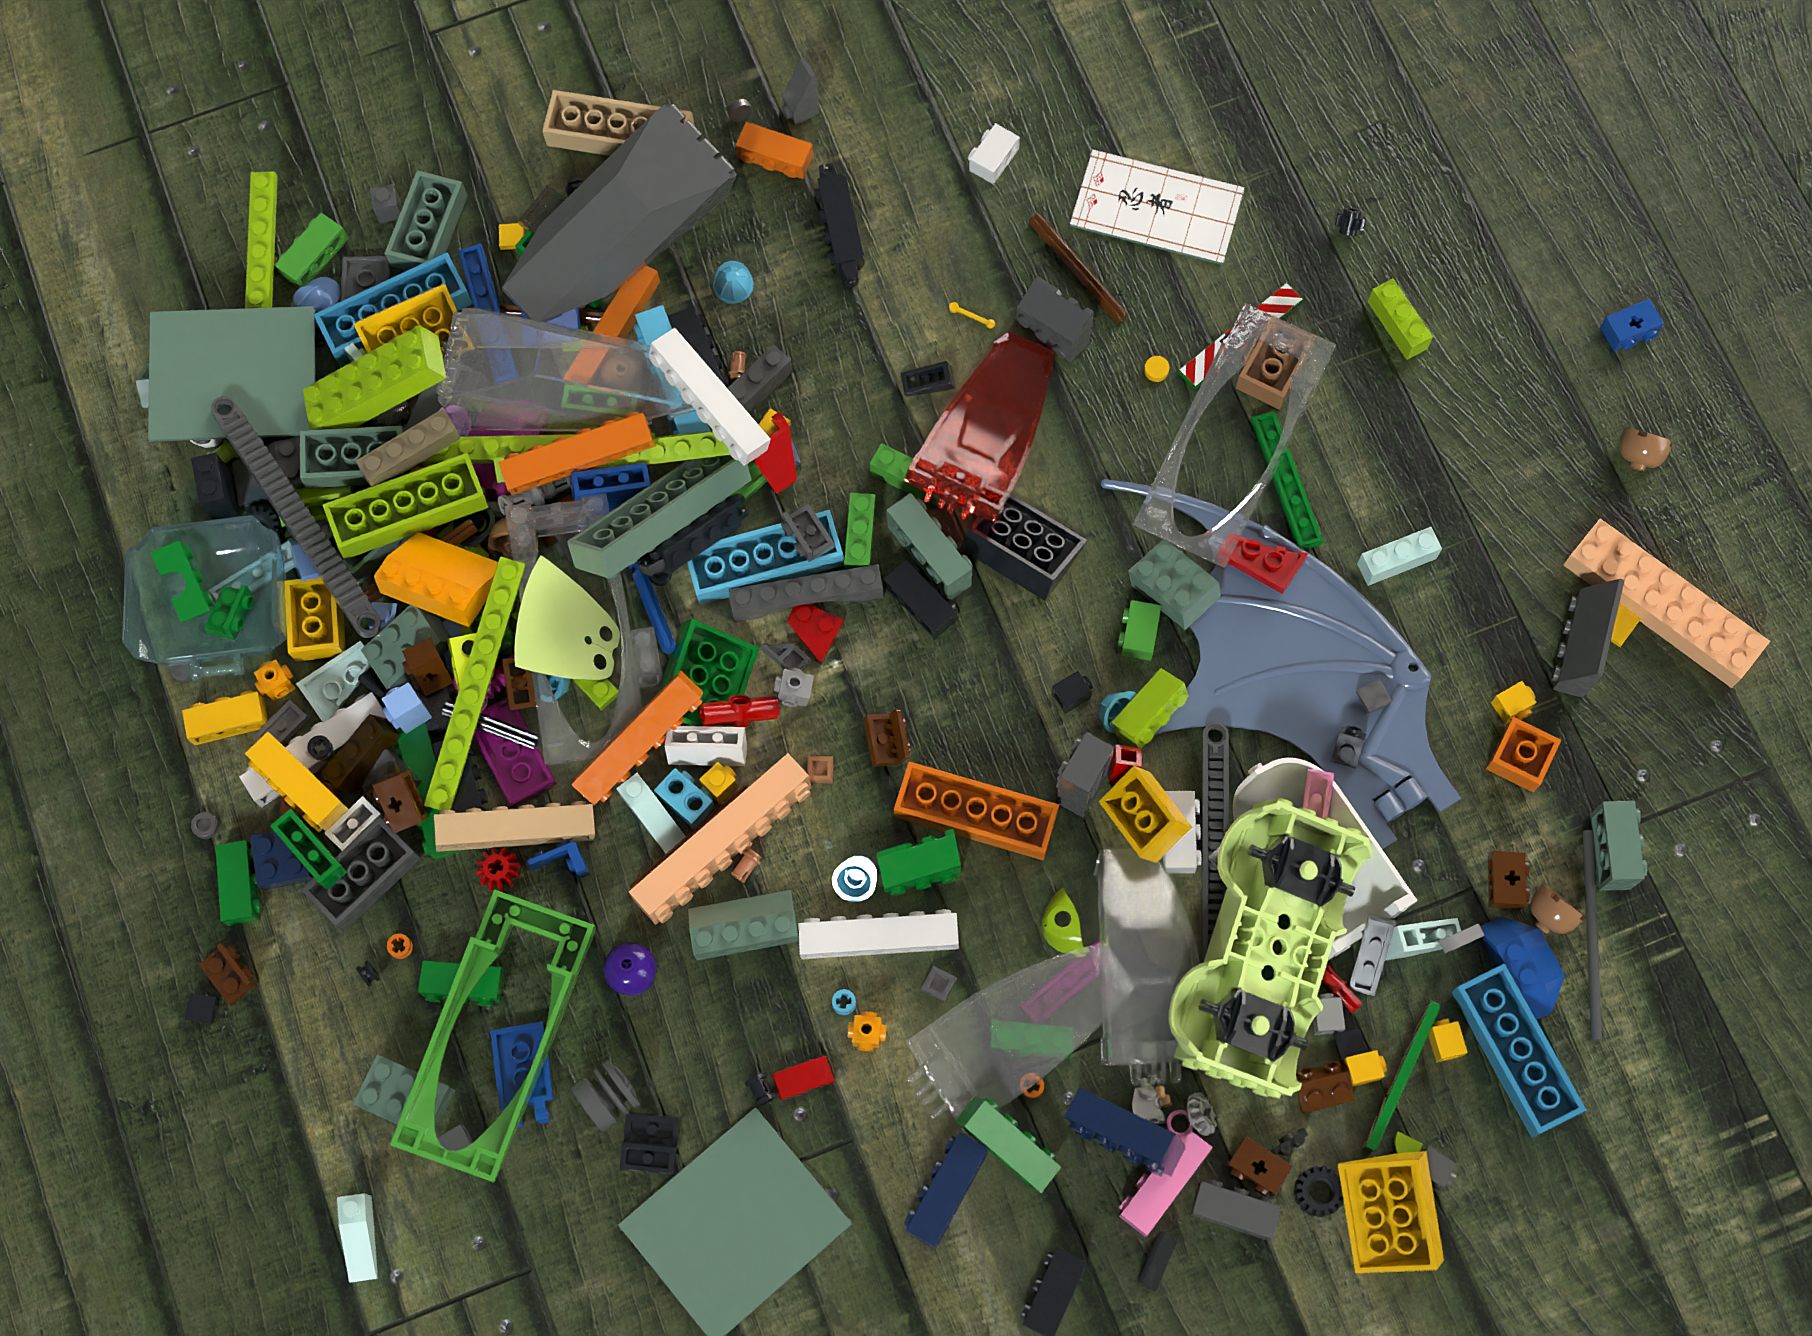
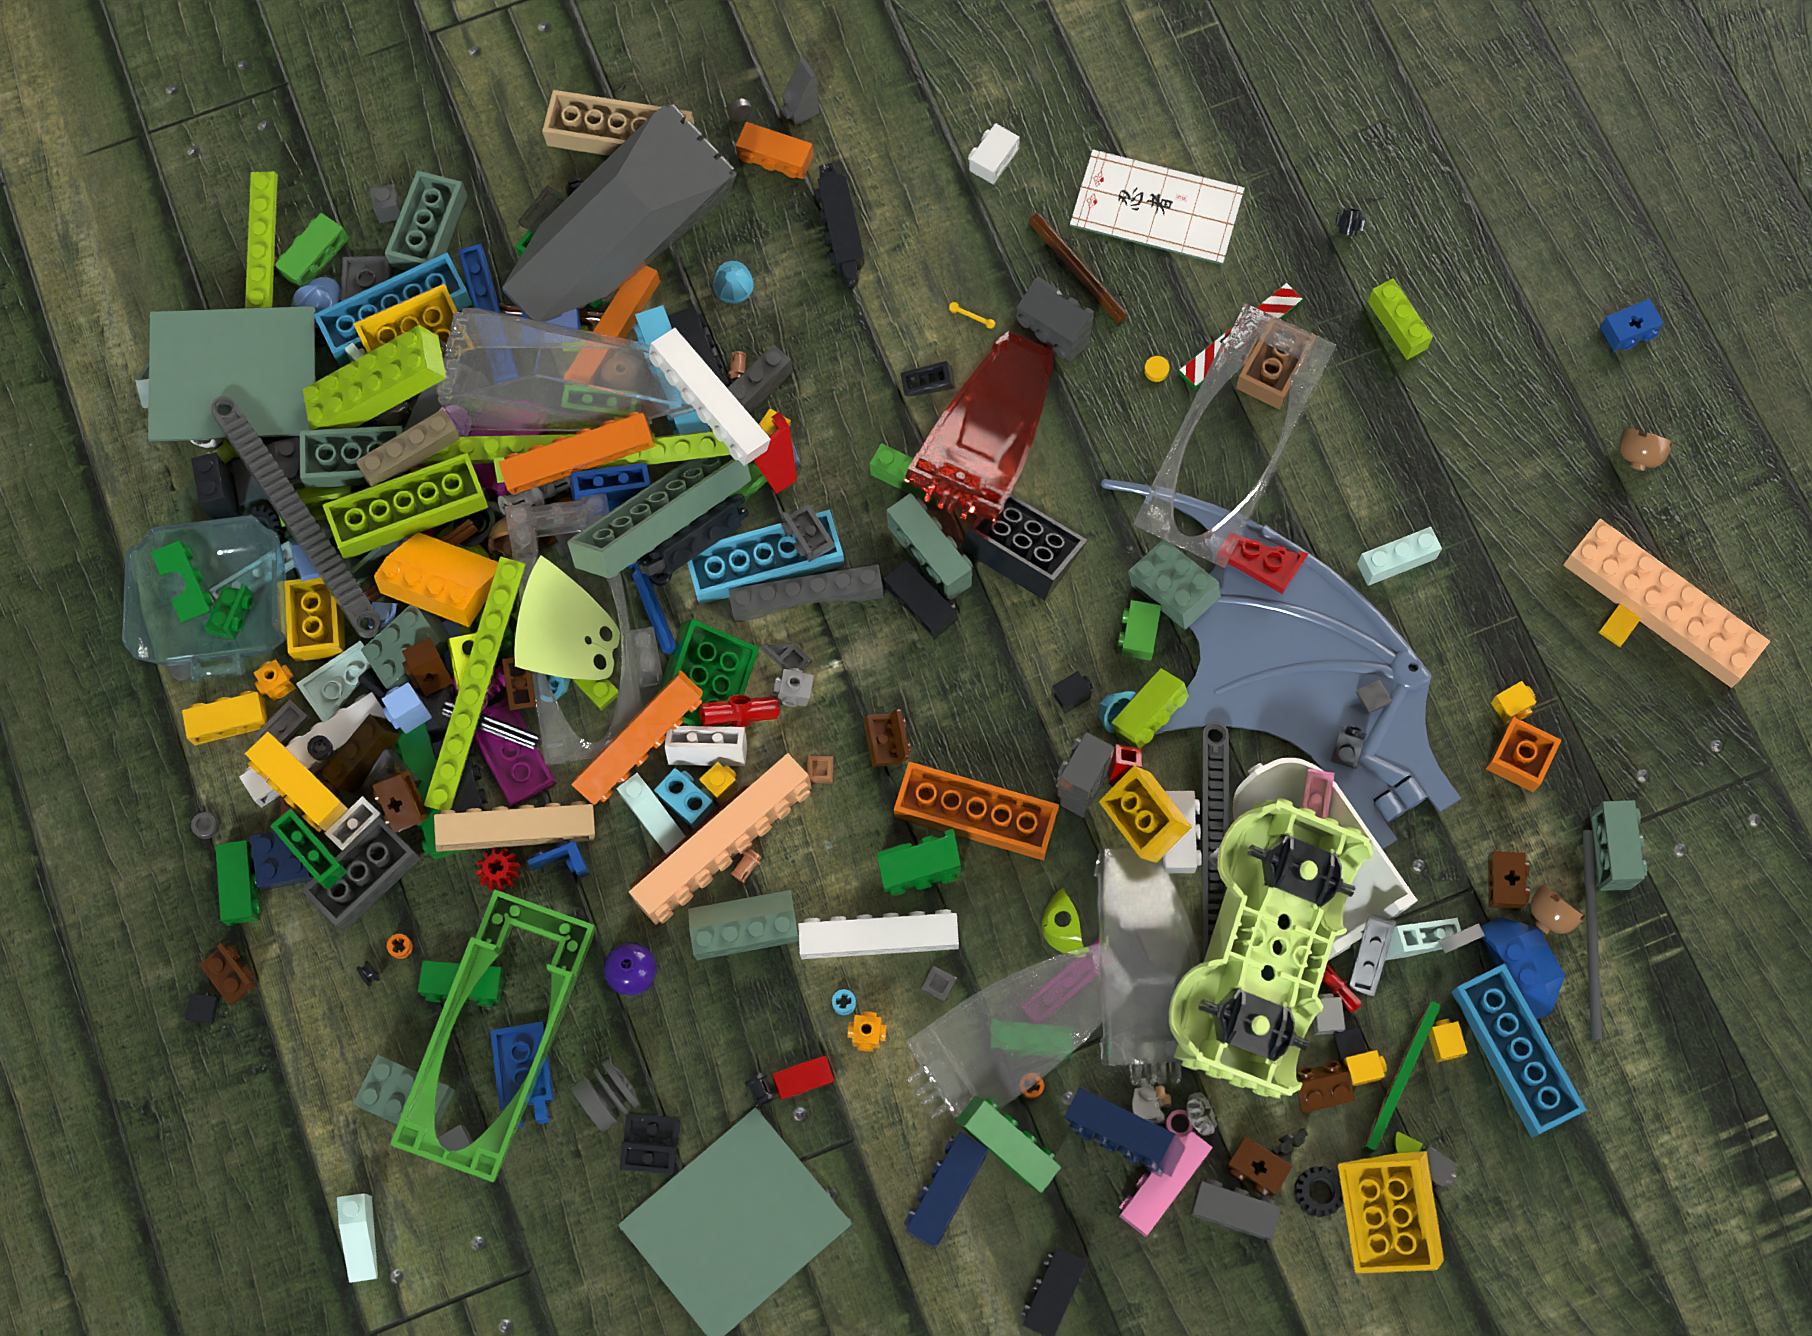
yellow tile [499,223,524,250] -> none
red wing [787,604,844,665] -> none
piece [832,856,877,902] -> none
bright green brick [844,493,876,570] -> none
black slope [1137,1231,1177,1291] -> none
green tile [1251,410,1324,550] -> none
dark grey slope [1551,579,1625,698] -> none

